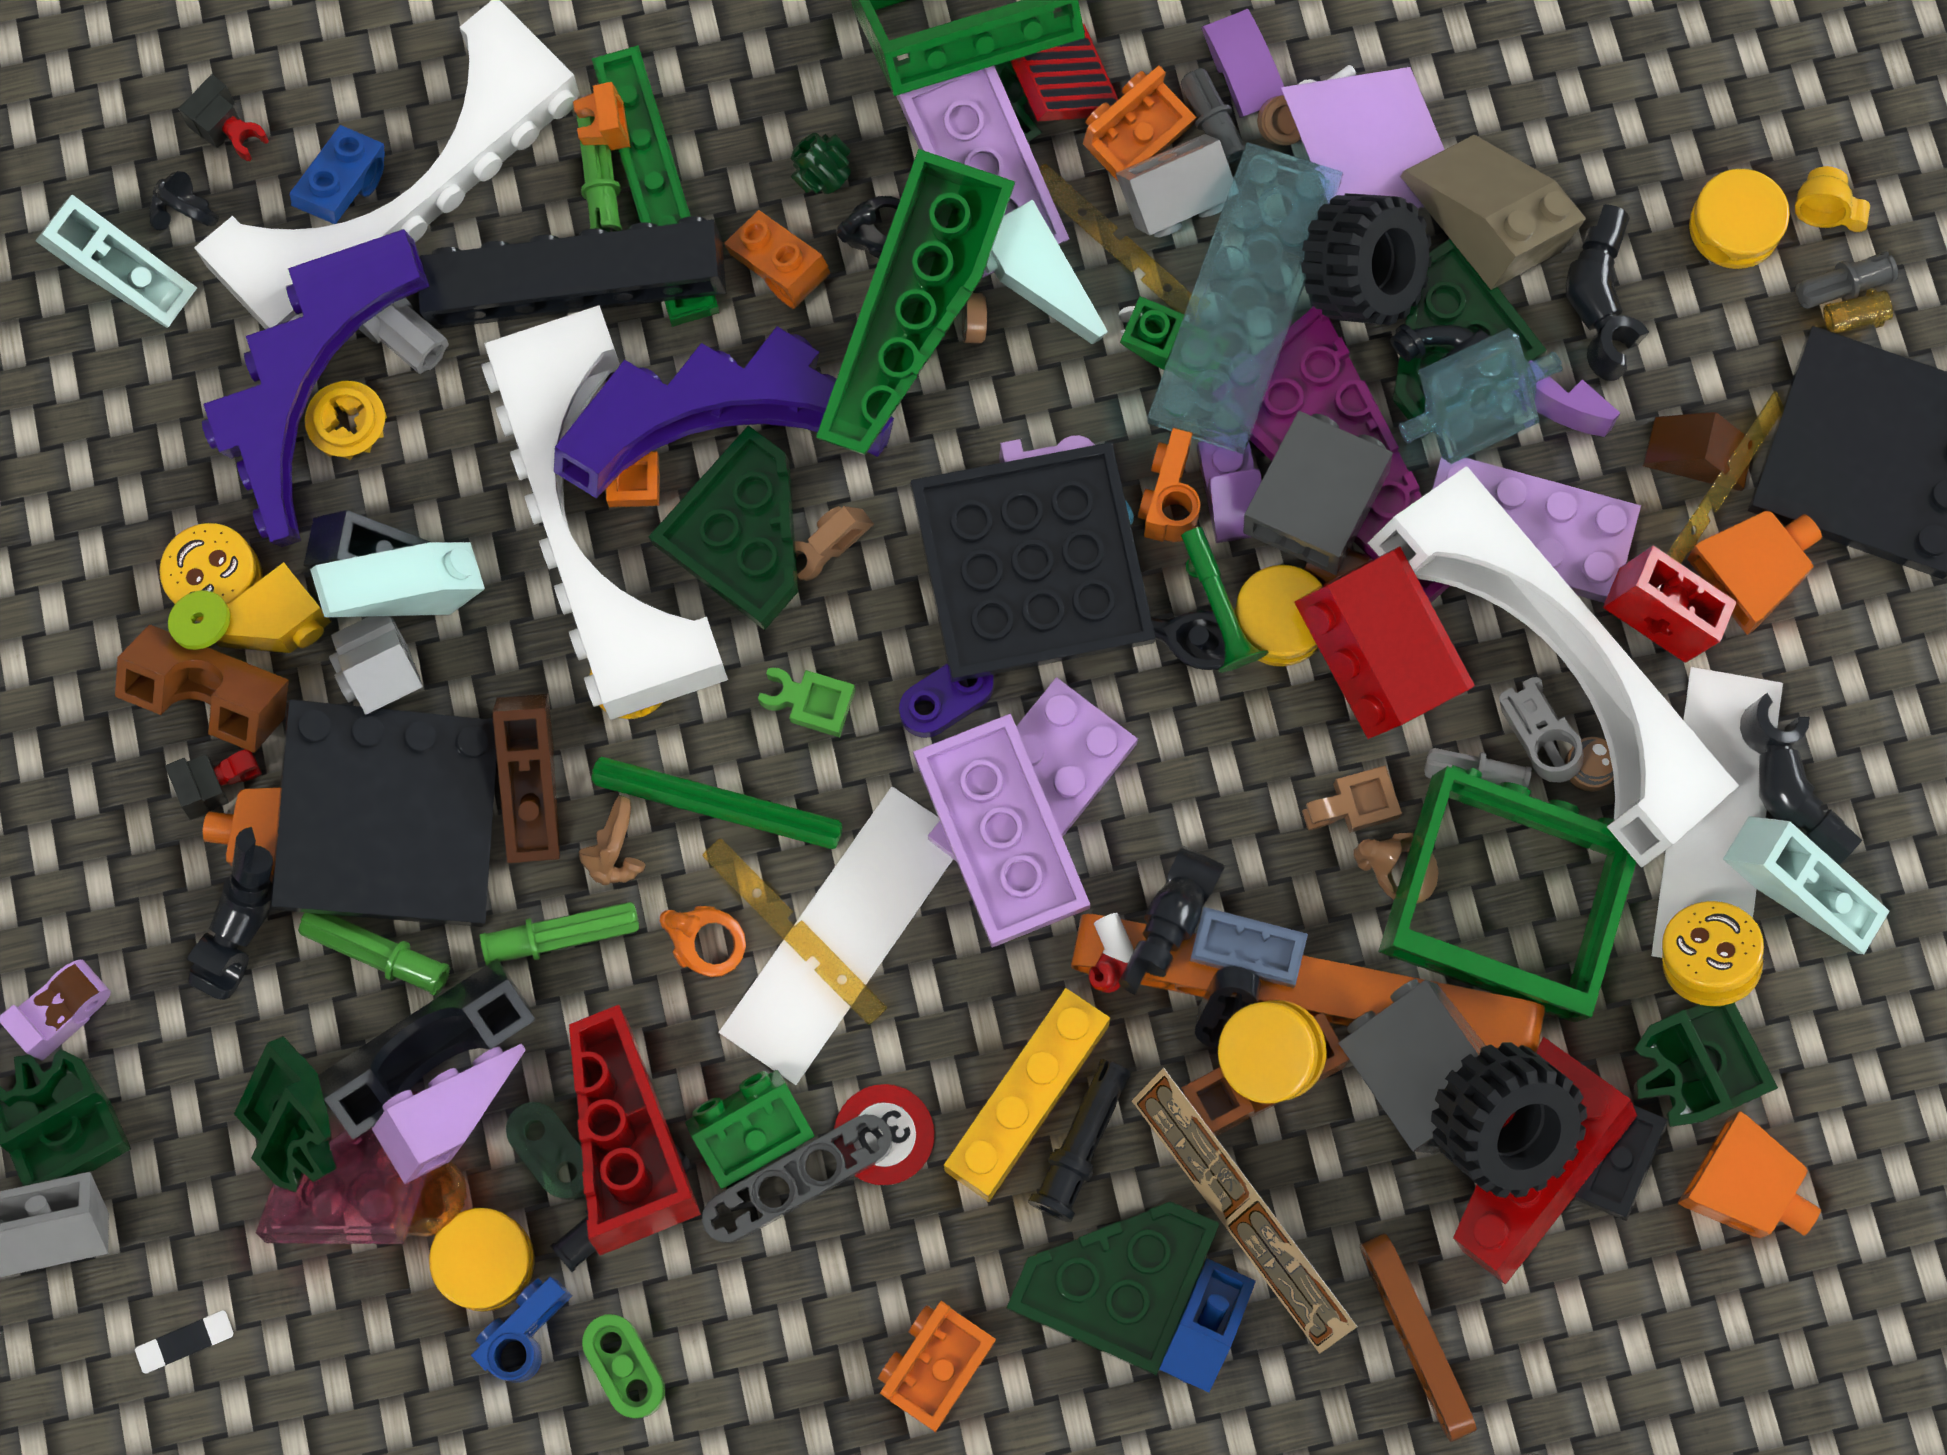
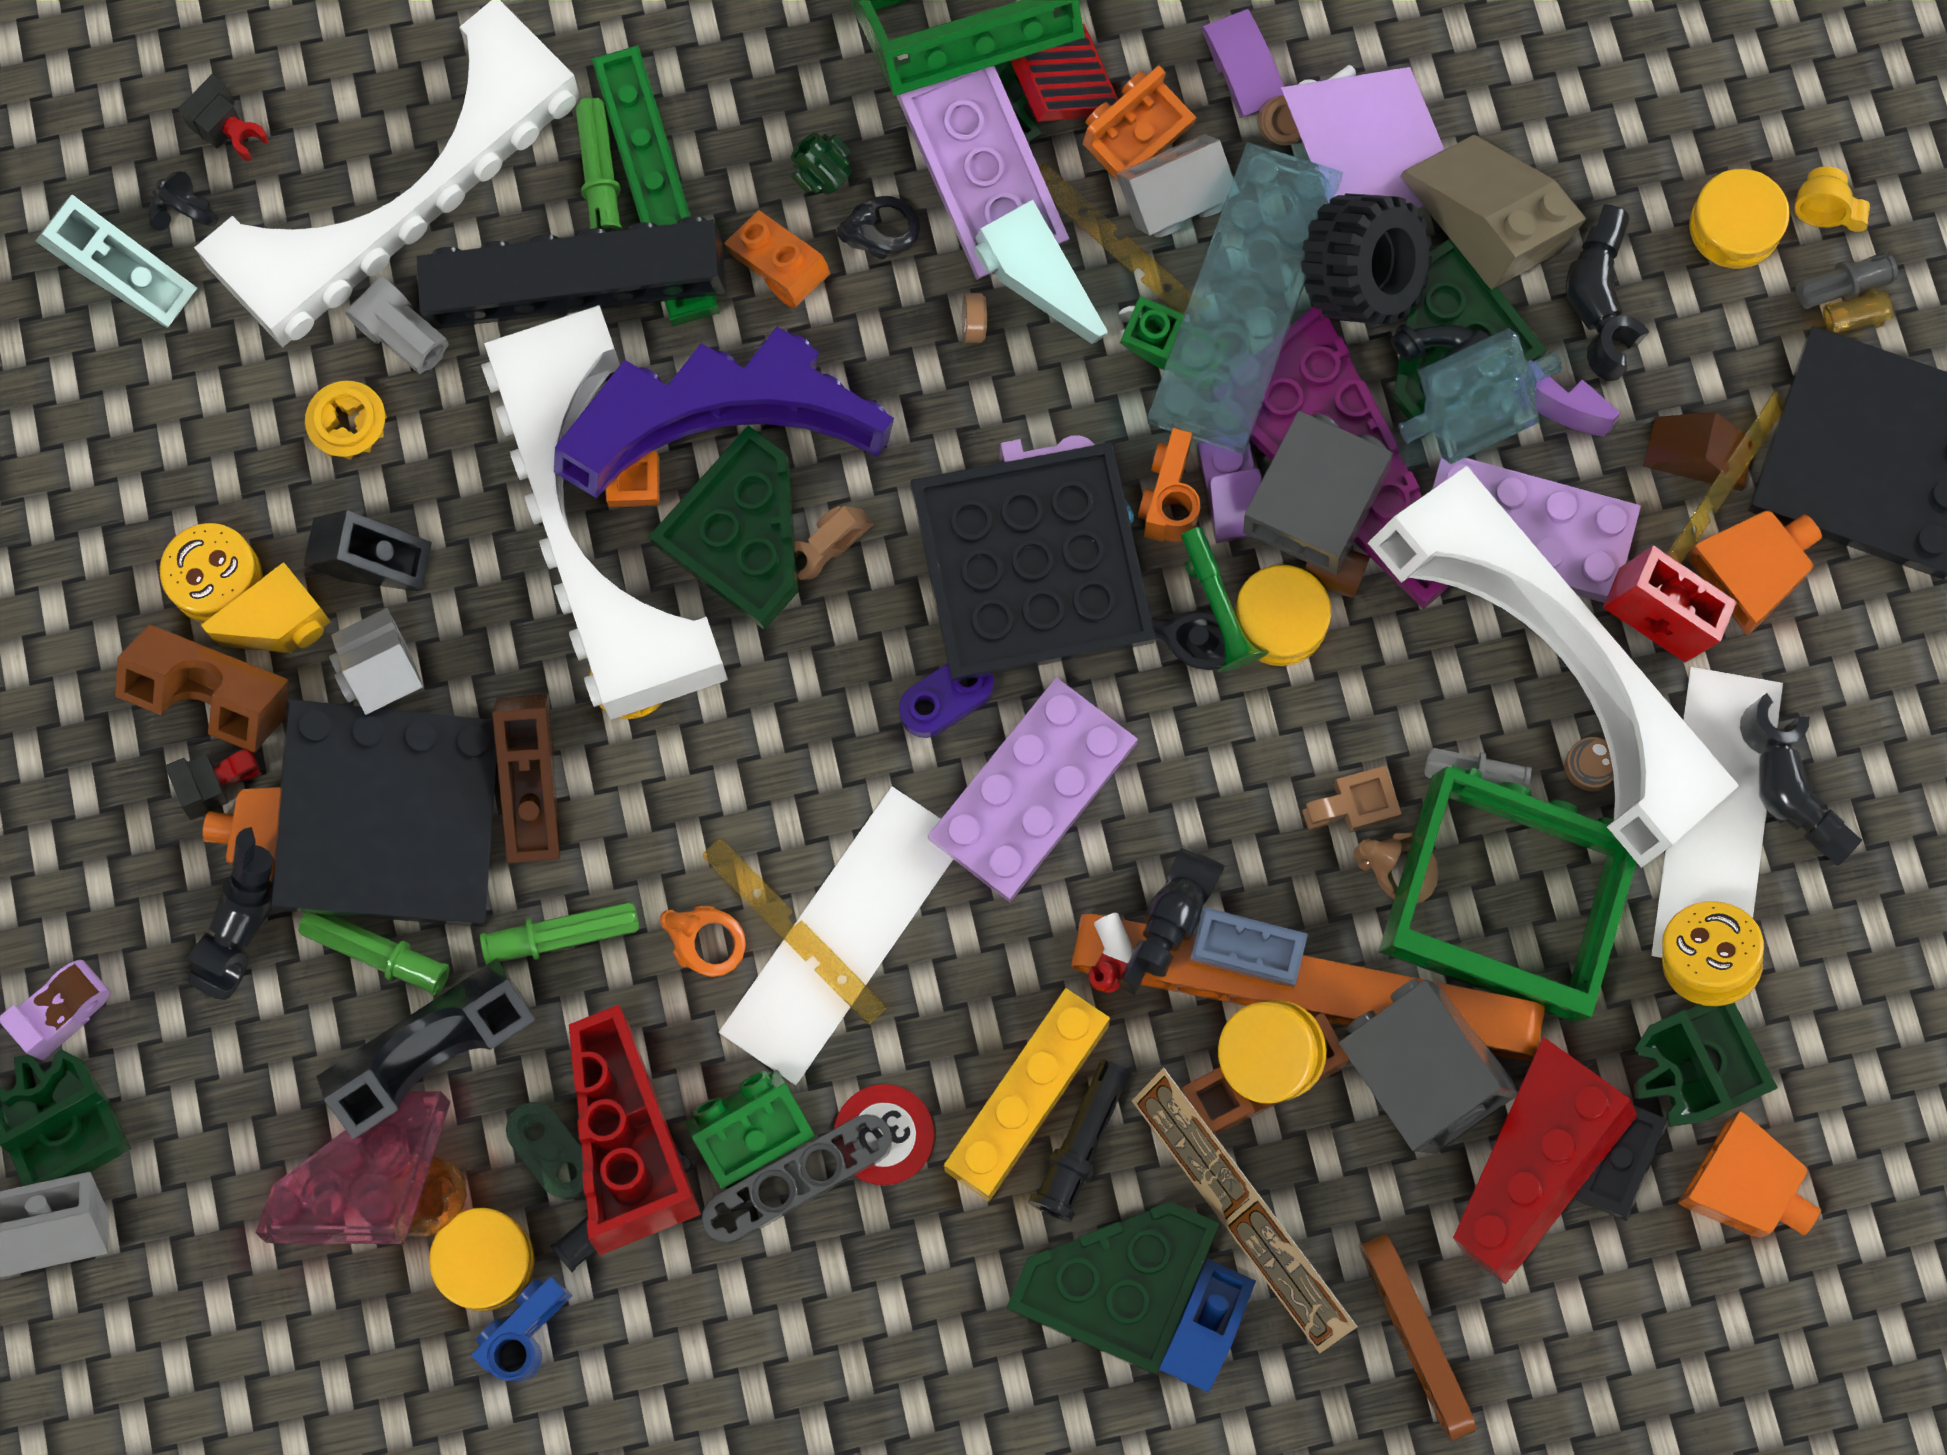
sticker [135,1311,234,1374] -> none
lime wheel [168,590,230,650] -> none
dark purple arch [202,229,429,547] -> none
dark green plate [234,1036,337,1192] -> none
blue plate [290,125,385,224] -> none
light aqua slope [310,542,485,617] -> none
lavender slope [372,1043,525,1184] -> none
orange tile [573,82,630,151] -> none
medium nougat piece [579,795,646,885] -> none
bright green plate [582,1314,665,1419] -> none
green axle [591,757,843,849] -> none
bright green plate [758,668,856,738] -> none
green wedge [816,149,1015,455] -> none
orange bracket [878,1301,996,1432] -> none
lavender plate [913,713,1090,948] -> none
dark grey axle [1181,68,1249,165] -> none
black beam [1195,966,1261,1049] -> none
red slope [1294,546,1475,739] -> none
black tyre [1431,1042,1587,1198] -> none
light grey piece [1499,677,1584,783] -> none
light aqua slope [1723,816,1890,954] -> none

